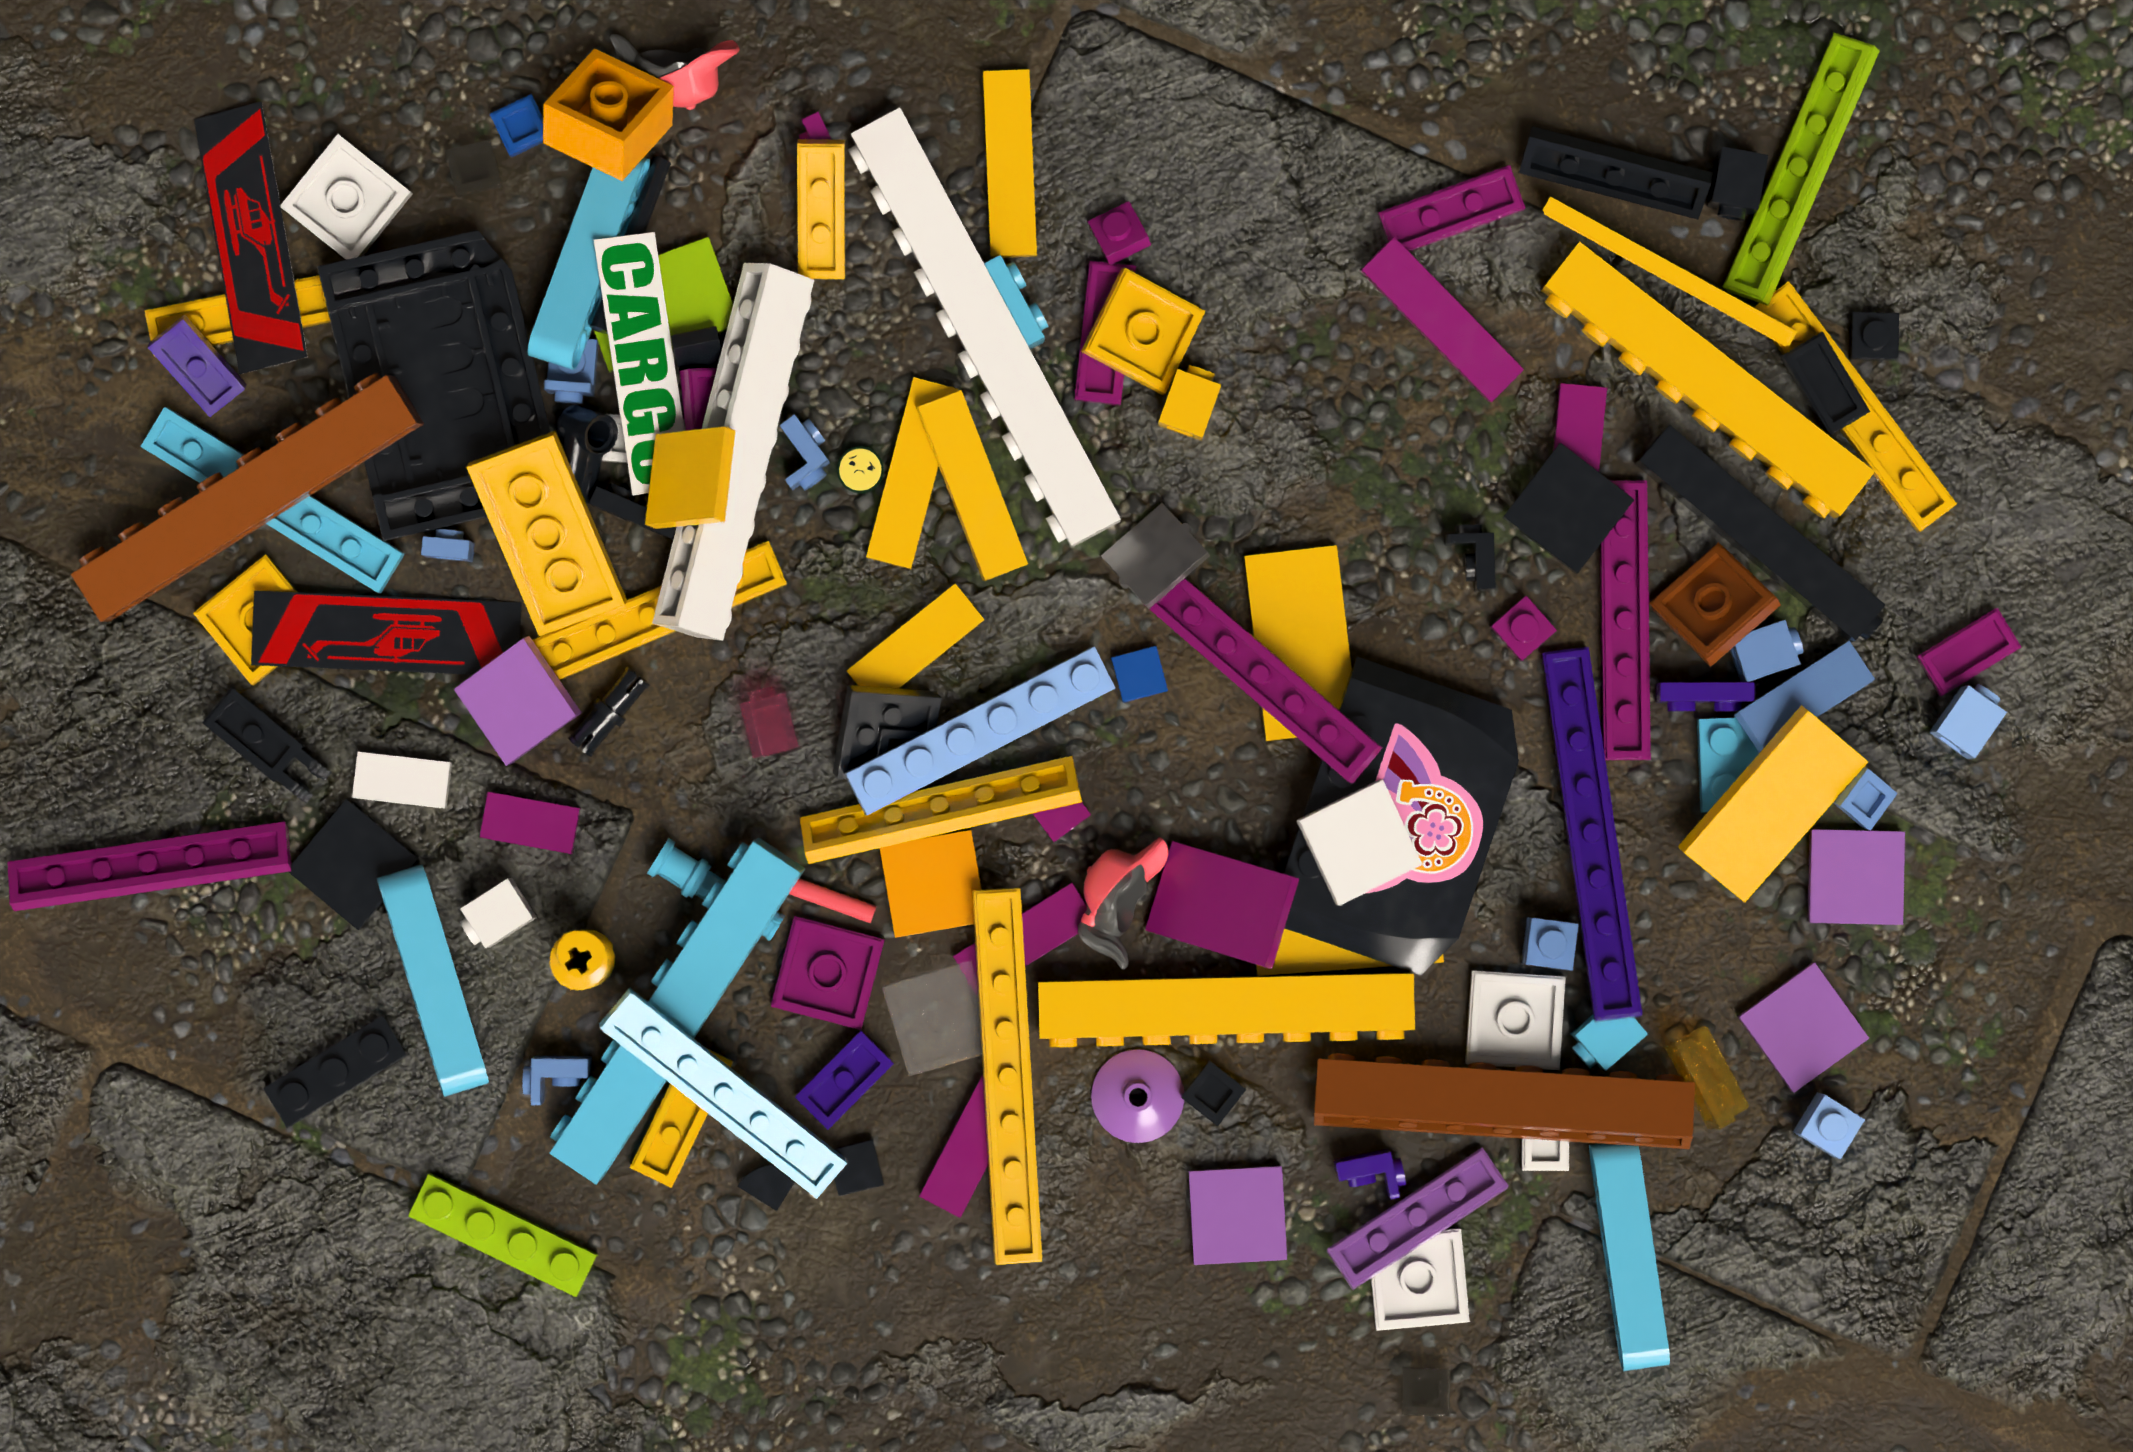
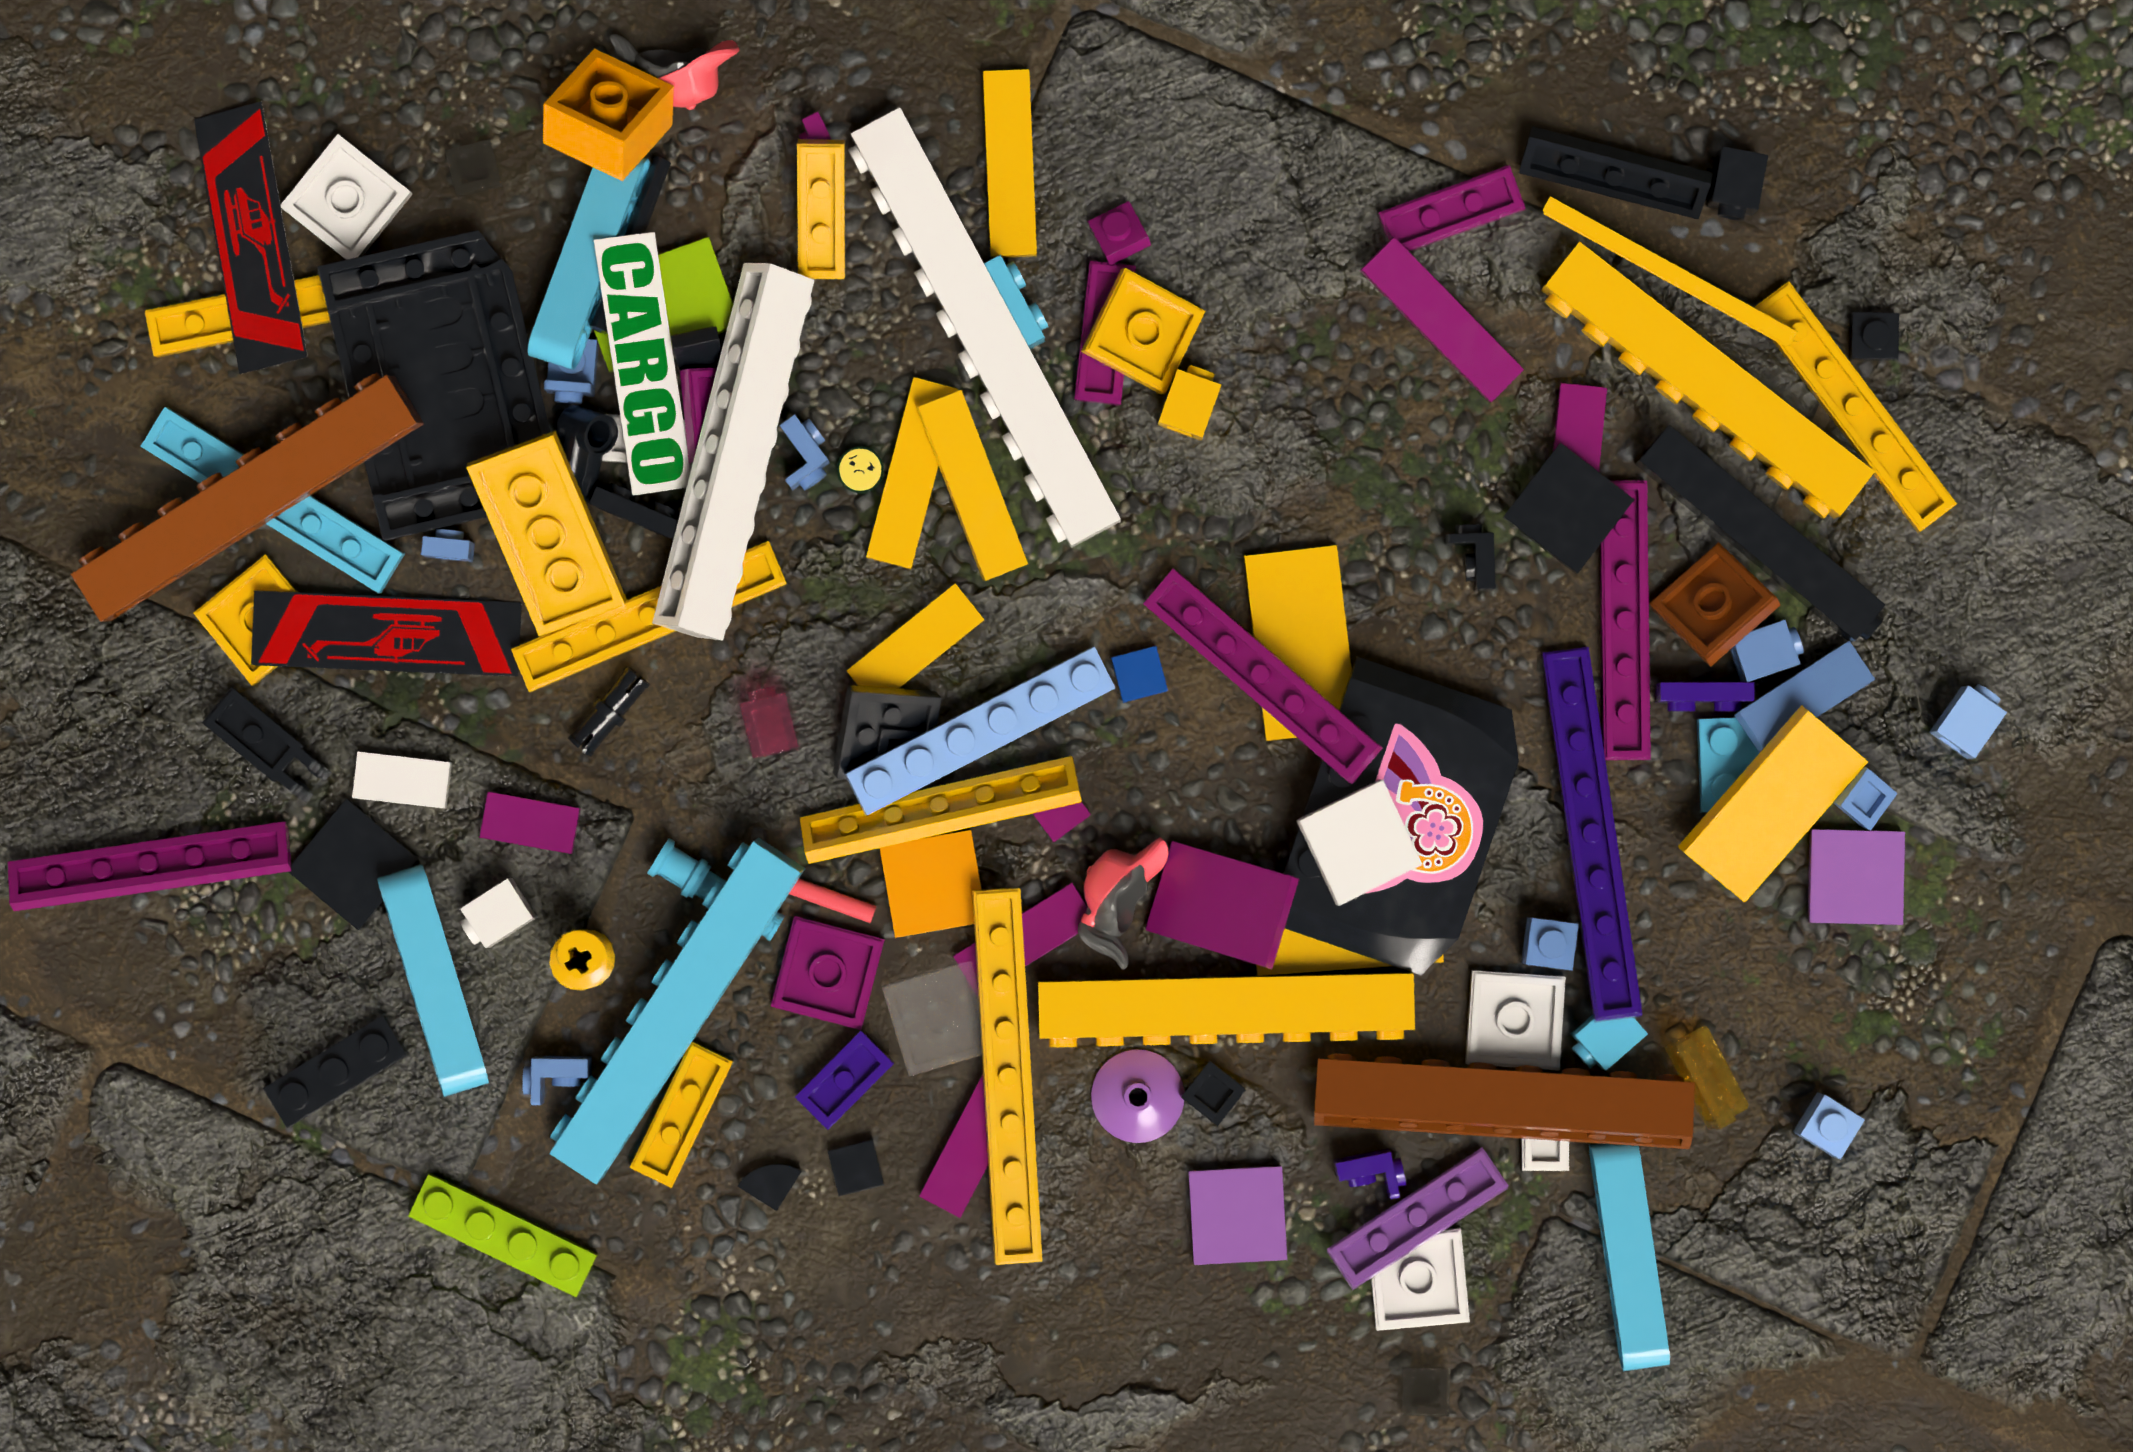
dark purple plate [148,314,247,417] -> none
medium lavender tile [454,636,582,766] -> none
blue tile [490,94,543,158] -> none
plate [599,988,847,1198] -> none
yellow tile [645,426,736,529] -> none
flat silver piece [1101,503,1210,609] -> none
magenta plate [1490,596,1557,662] -> none
lime tile [1723,33,1880,305] -> none
medium lavender tile [1737,962,1869,1093] -> none
black tile [1781,332,1870,436] -> none
magenta tile [1916,608,2021,696] -> none

